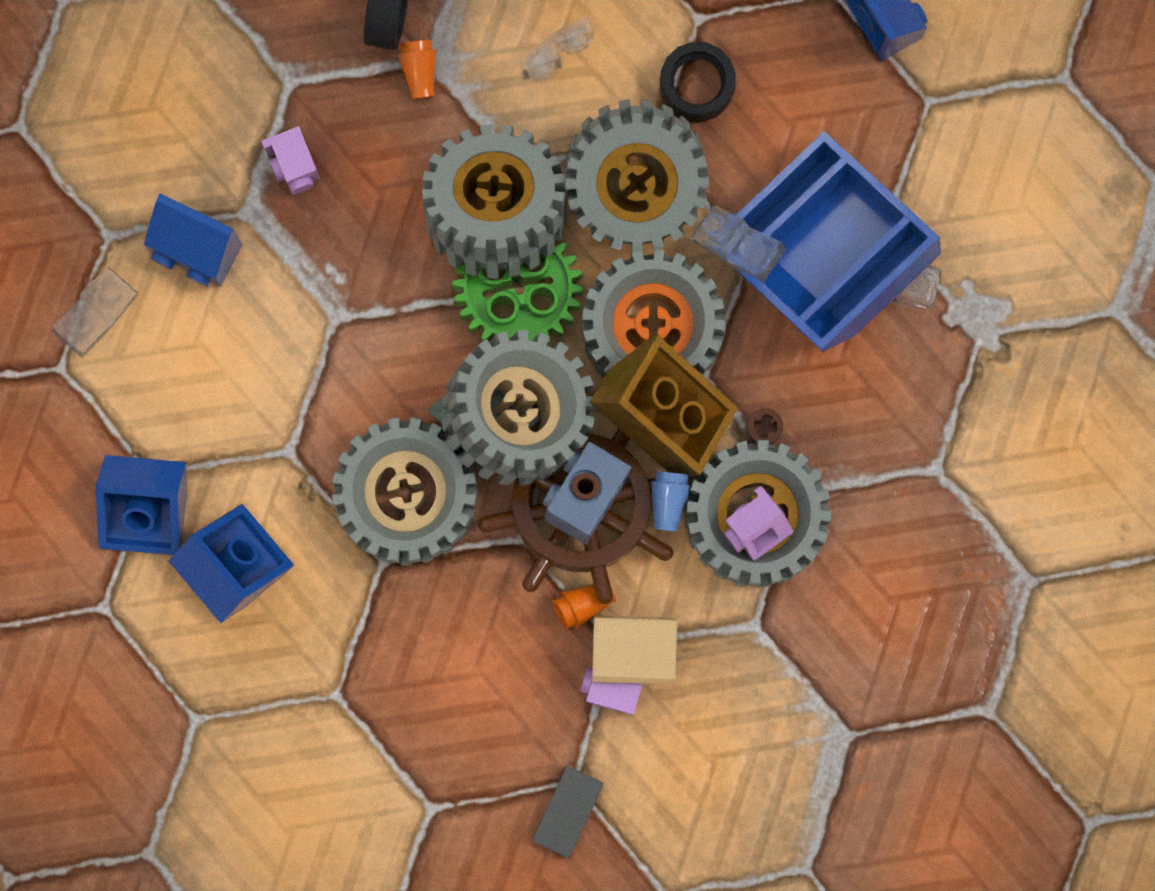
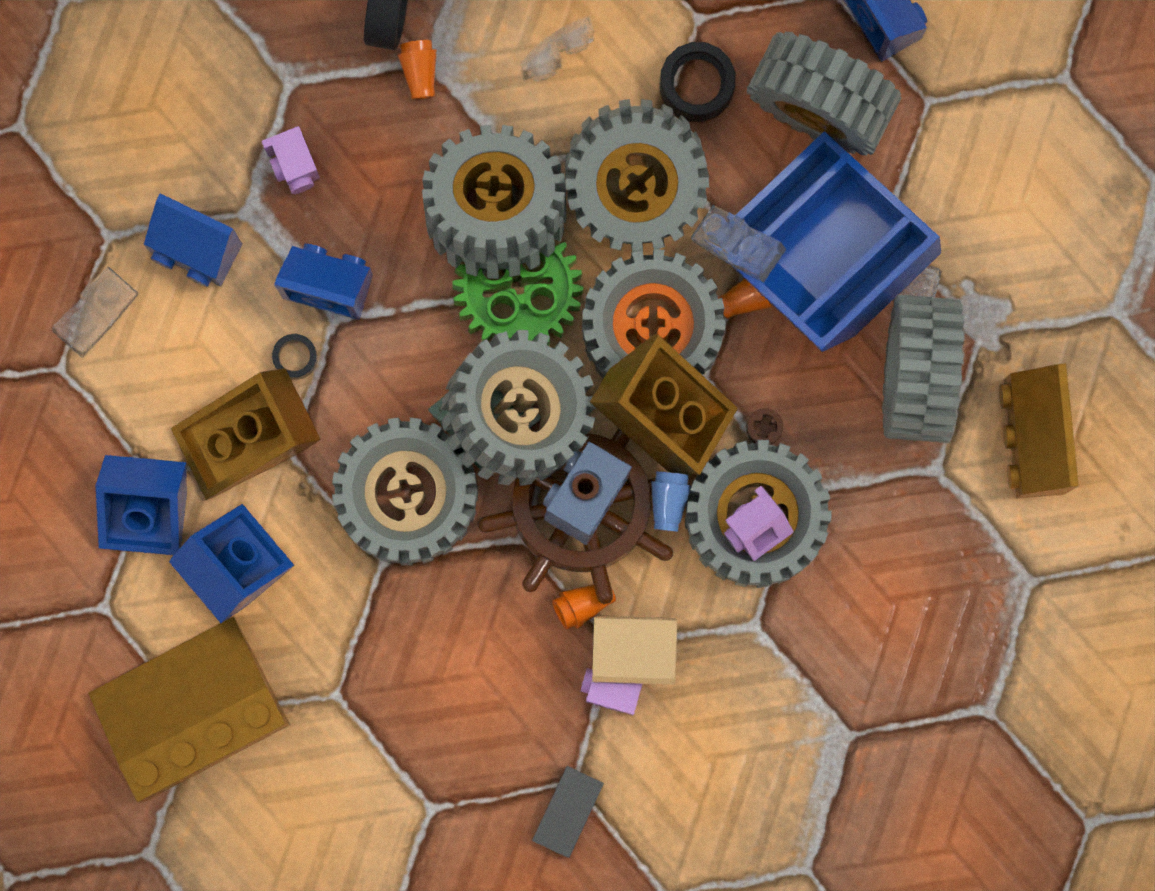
none -> pearl gold slope [88,616,290,802]
none -> pearl gold slope [171,368,321,500]
none -> black piece [272,334,318,380]
none -> blue slope [274,243,373,320]
none -> orange cone [718,279,772,319]
none -> light grey wheel [746,32,902,155]
none -> light grey wheel [882,295,964,443]
none -> pearl gold slope [999,363,1079,499]

